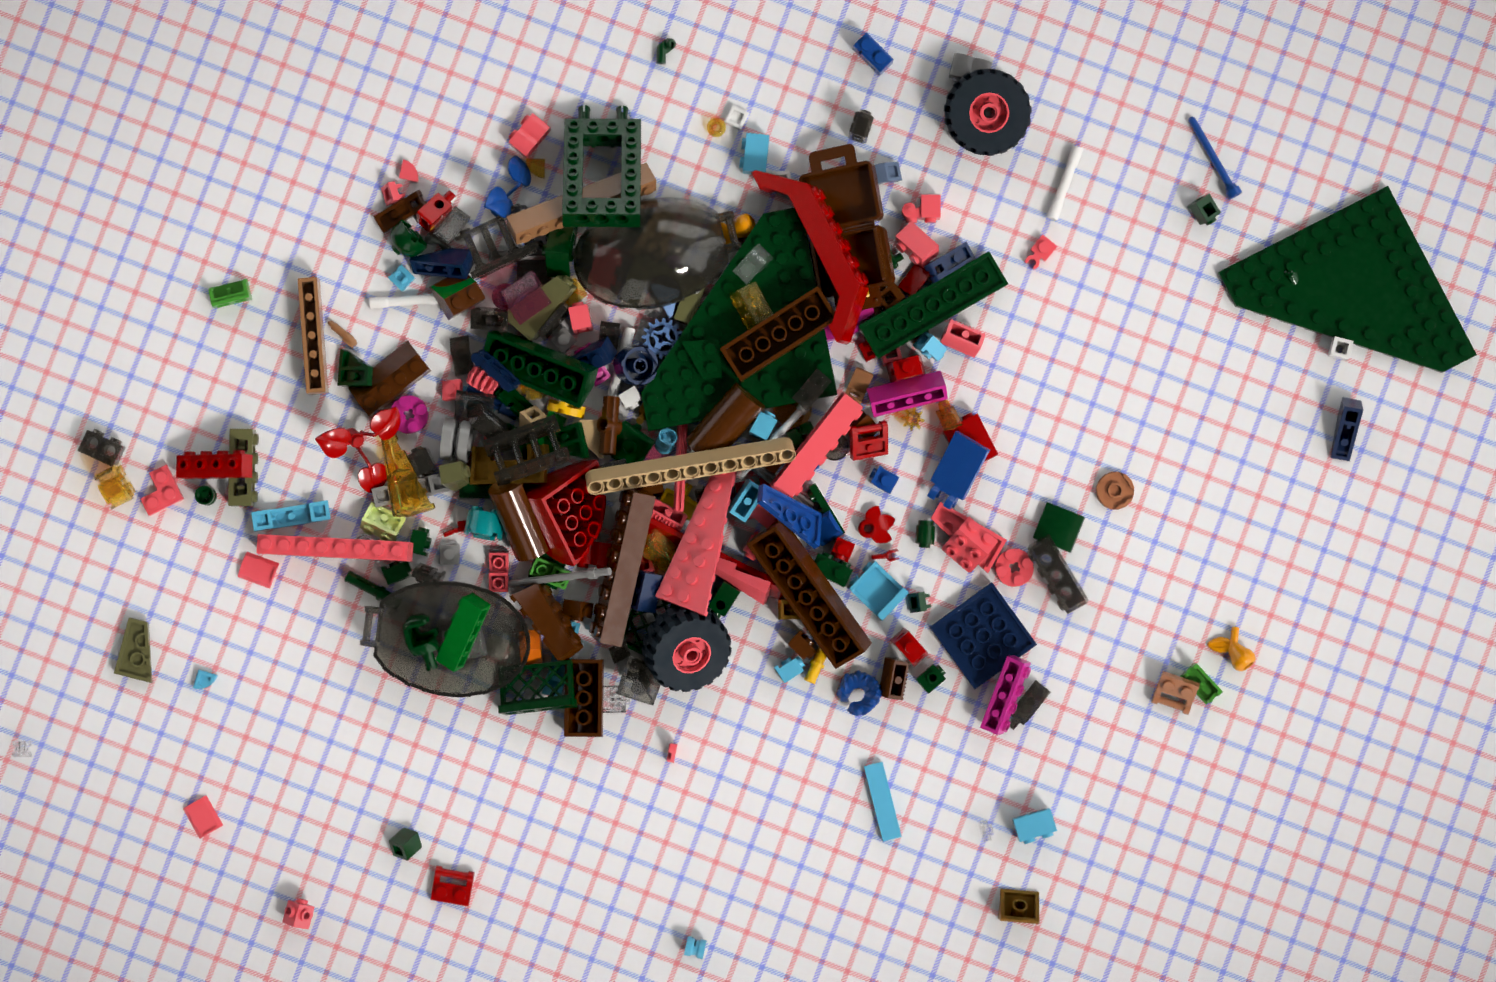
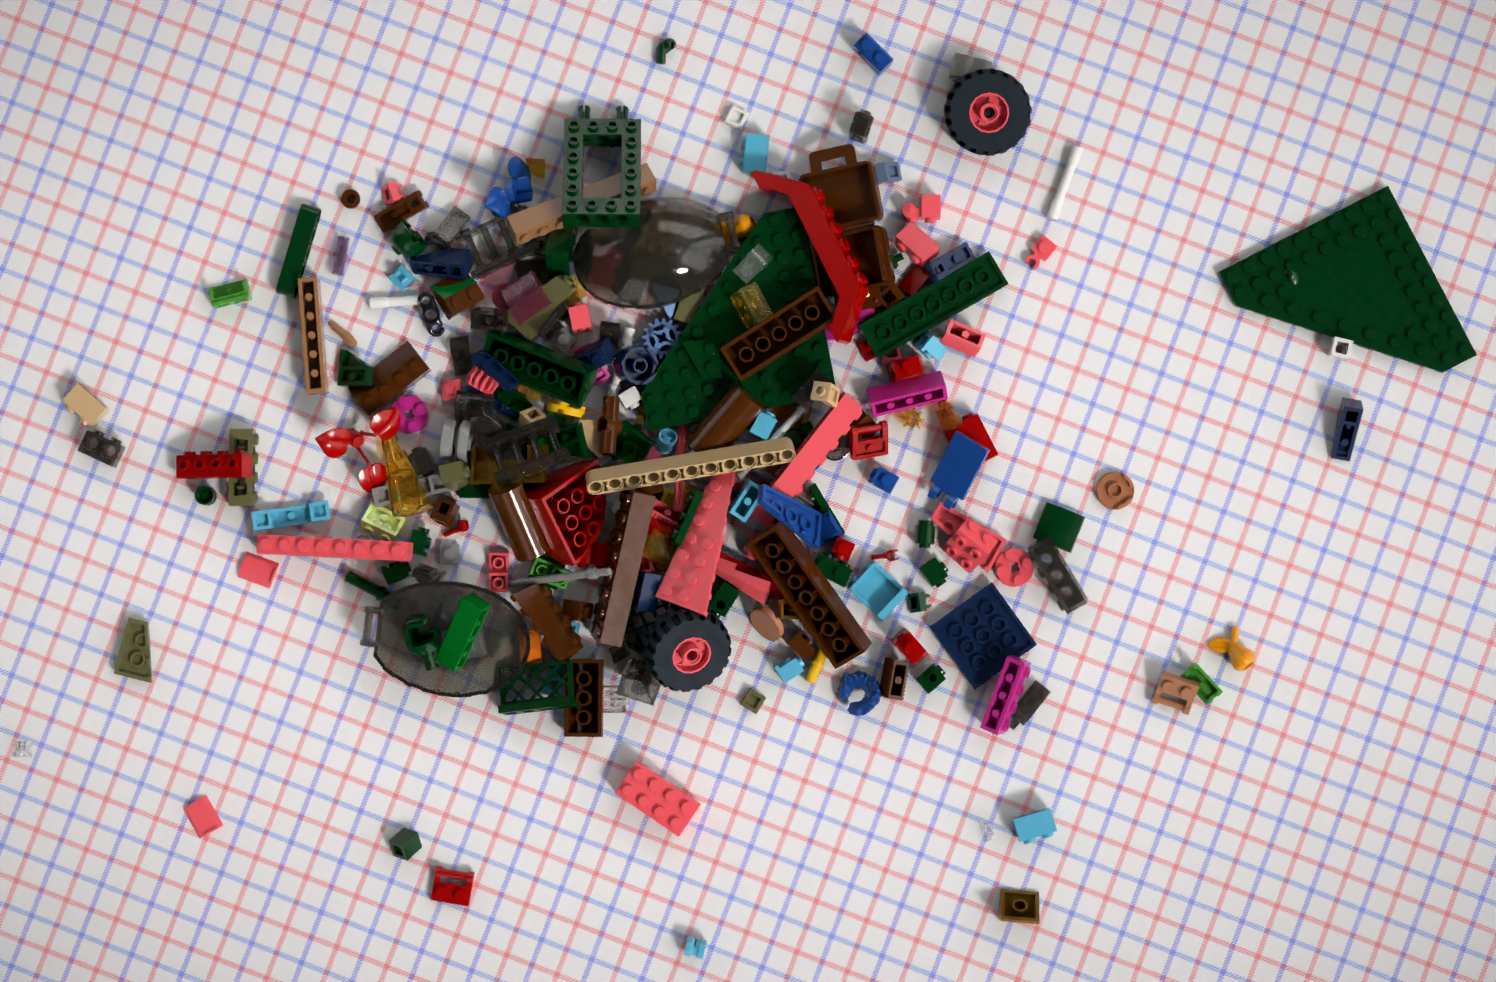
clear yellow brick [94,465,136,509] -> none
coral plate [141,465,184,516] -> none
medium azure tile [193,670,218,689] -> none
coral brick [282,898,315,929] -> none
coral tile [399,159,419,183] -> none
red torso [416,190,457,233] -> none
teal brick [464,506,504,541] -> none
coral brick [508,113,551,159] -> none
coral tile [667,743,678,763] -> none
clear yellow plate [707,118,726,137] -> none
medium nougat bracket [845,367,874,404] -> none
red plate [858,506,895,544] -> none
medium azure tile [864,762,902,841] -> none
dark green brick [1186,193,1221,225] -> none
blue piece [1188,117,1242,200] -> none
none -> tan brick [62,383,110,427]
none -> dark green beam [276,204,321,298]
none -> clear purple pin [331,236,350,276]
none -> reddish brown plate [341,189,360,209]
none -> black piece [417,292,445,337]
none -> reddish brown brick [430,496,460,529]
none -> blue panel [504,176,533,205]
none -> coral brick [615,760,701,837]
none -> dark green plate [670,490,704,547]
none -> olive tile [740,688,766,714]
none -> nougat tile [750,606,784,641]
none -> tan bracket [810,381,841,408]
none -> dark green brick [918,557,949,588]

